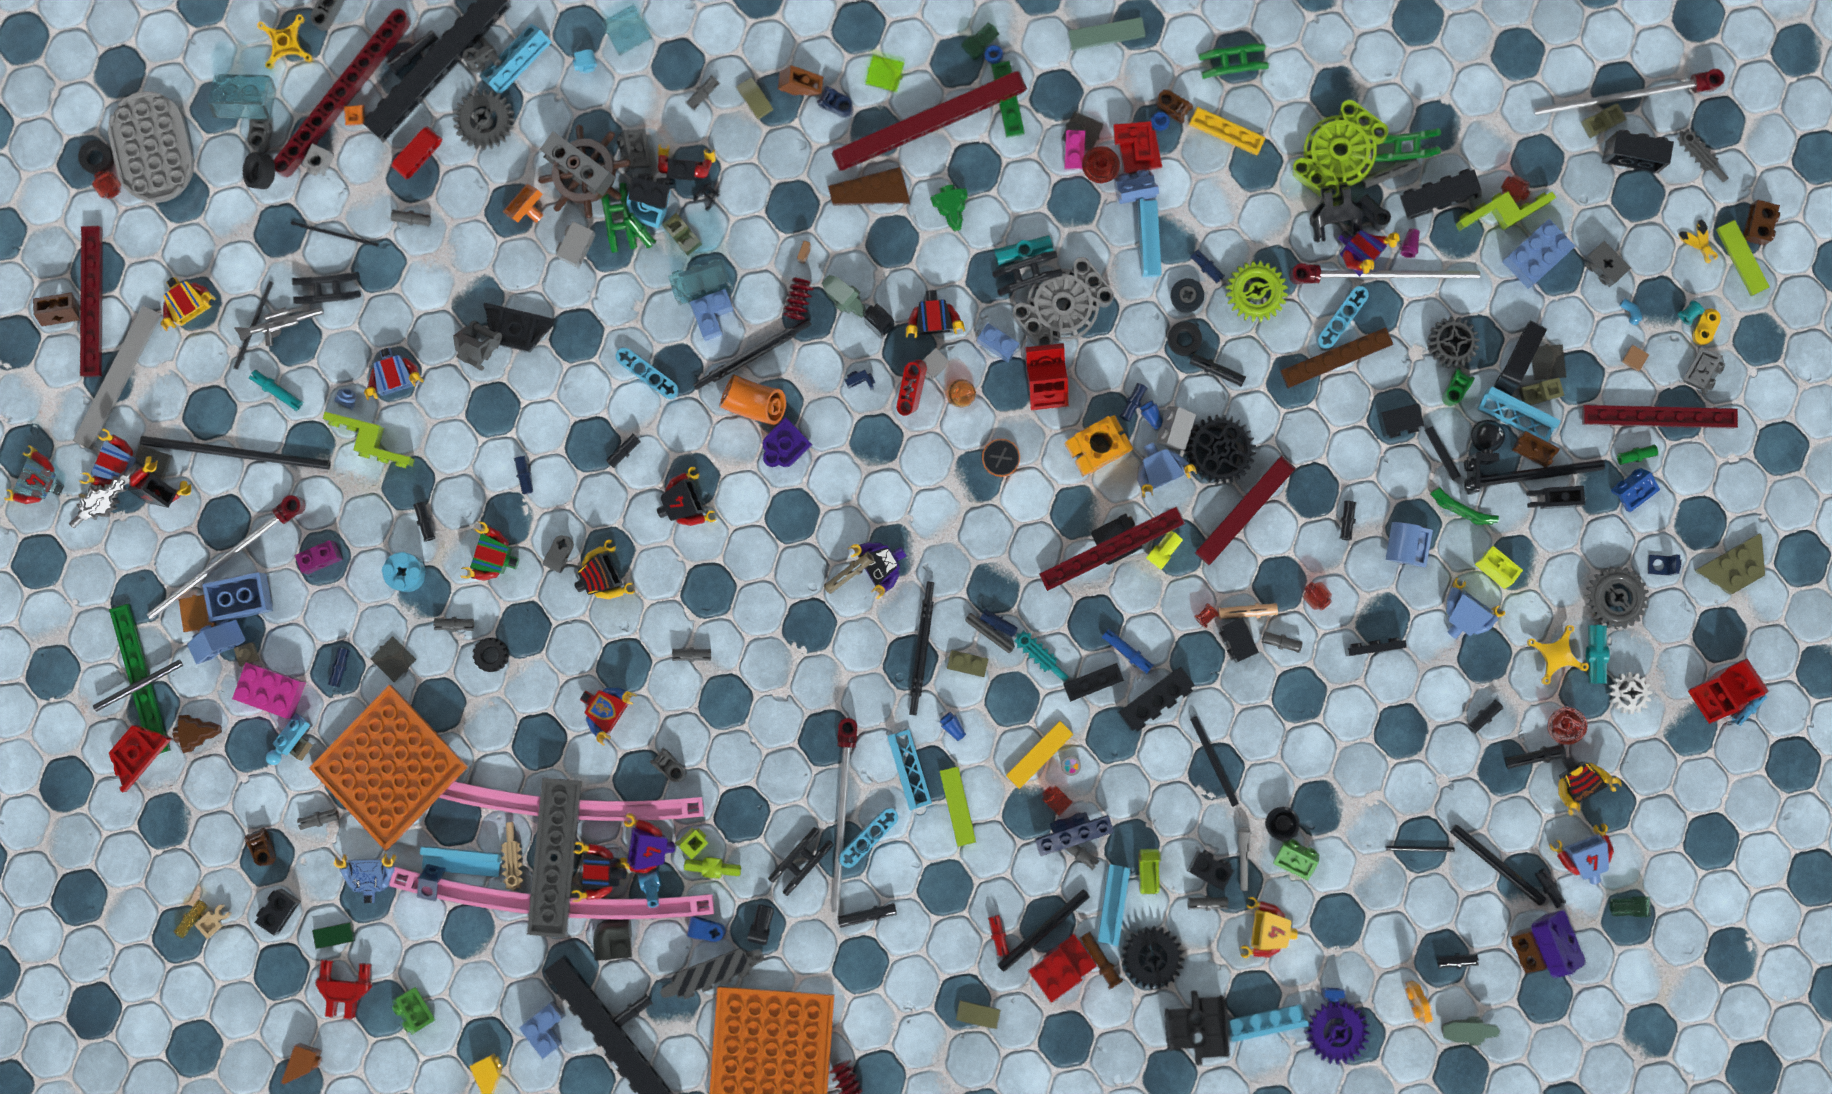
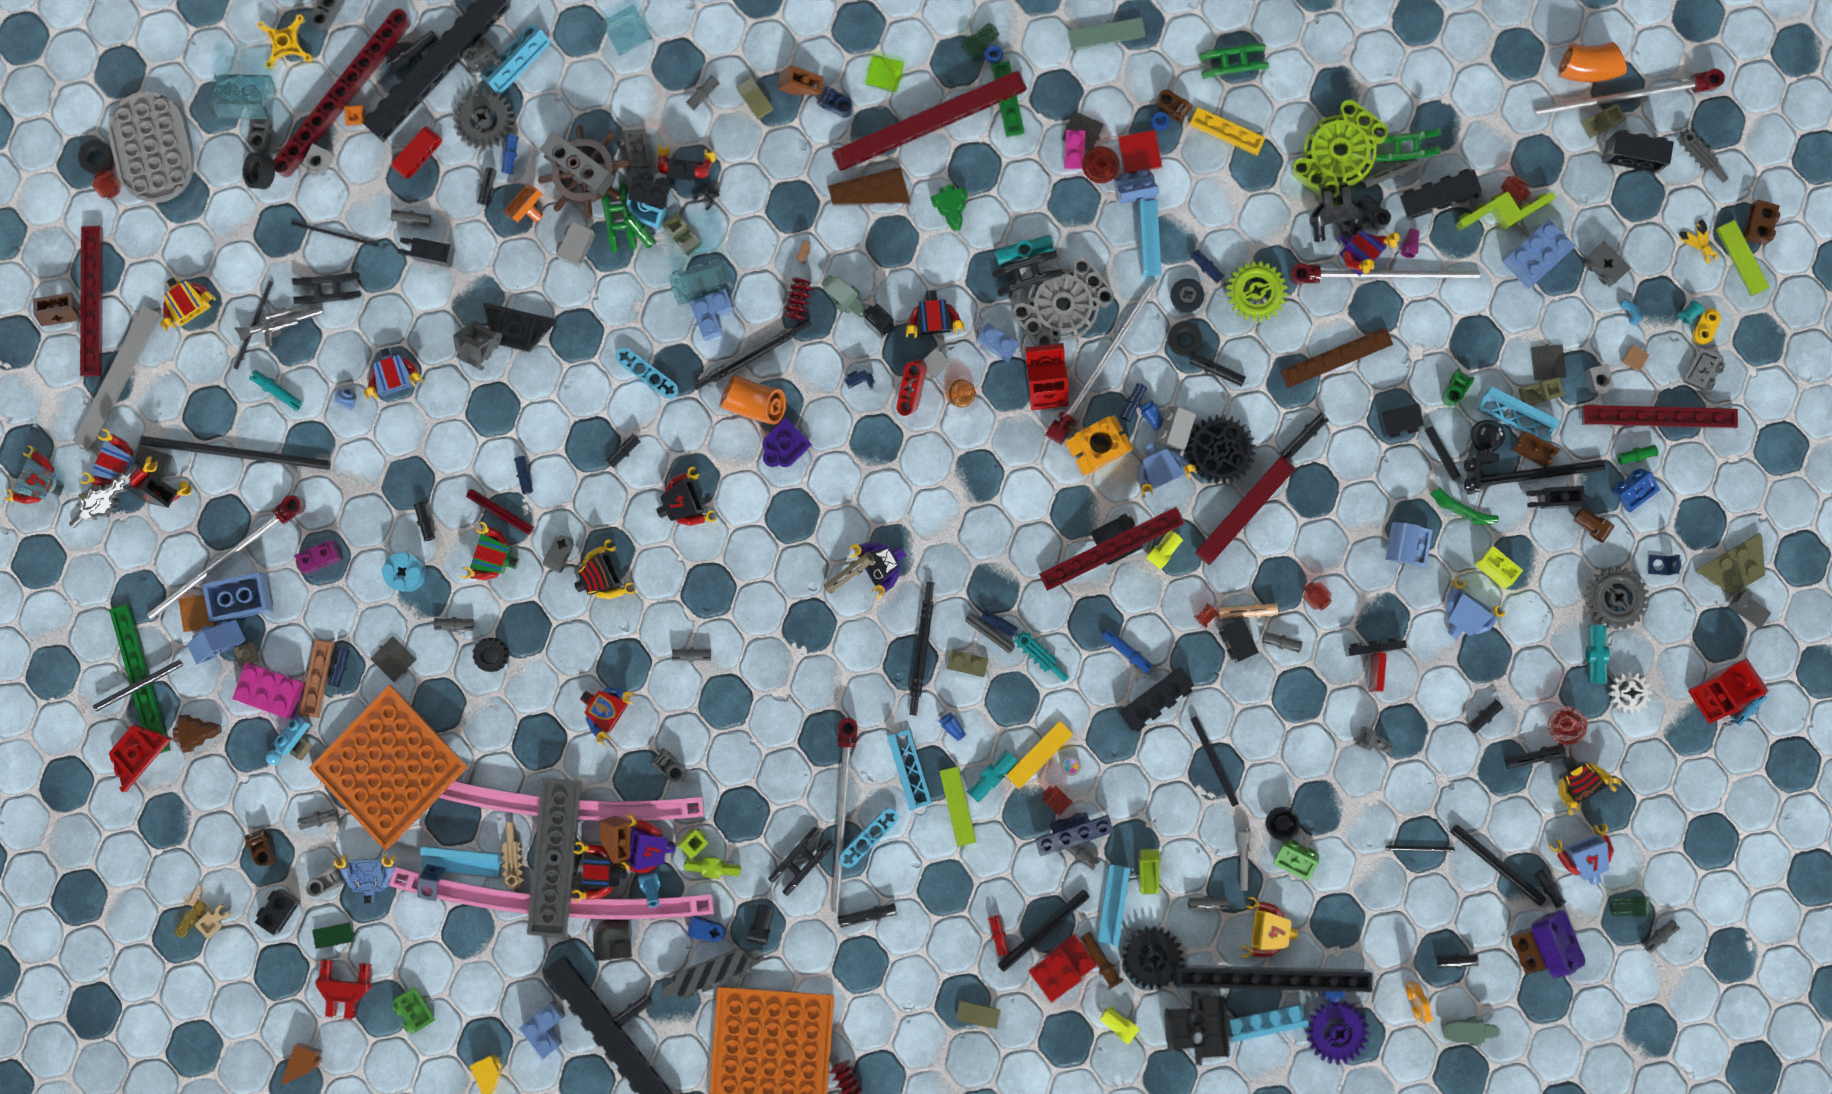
lime bracket [323,412,415,468] -> none
medium azure plate [572,49,597,73] -> none
black tile [982,439,1020,477] -> none
black plate [1063,663,1124,702] -> none
red plate [1113,121,1155,162] -> none
black brick [1187,850,1234,891] -> none
medium azure beam [1317,286,1369,350] -> none
black pin [1339,501,1357,541] -> none
dark grey gear [1427,316,1480,368] -> none
black beam [1494,320,1547,396] -> none
yellow piece [1527,625,1589,685] -> none
none -> nougat tile [299,639,335,718]
none -> light grey piece [306,866,346,897]
none -> black hinge [397,237,455,268]
none -> dark red axle [466,489,534,535]
none -> black axle [477,167,497,206]
none -> blue pin [501,134,519,174]
none -> dark orange slope [600,816,630,863]
none -> teal piece [966,749,1018,803]
none -> flat silver piece [1045,281,1157,445]
none -> neon yellow piece [1099,1006,1140,1045]
none -> black brick [1173,965,1373,992]
none -> black pin [1280,412,1329,461]
none -> dark grey piece [1354,726,1393,753]
none -> red tile [1368,652,1387,693]
none -> orange brick [1557,41,1627,83]
none -> reddish brown piece [1572,507,1615,543]
none -> light grey brick [1584,364,1614,395]
none -> dark grey pin [1642,919,1680,954]
none -> dark grey bracket [1728,589,1771,628]

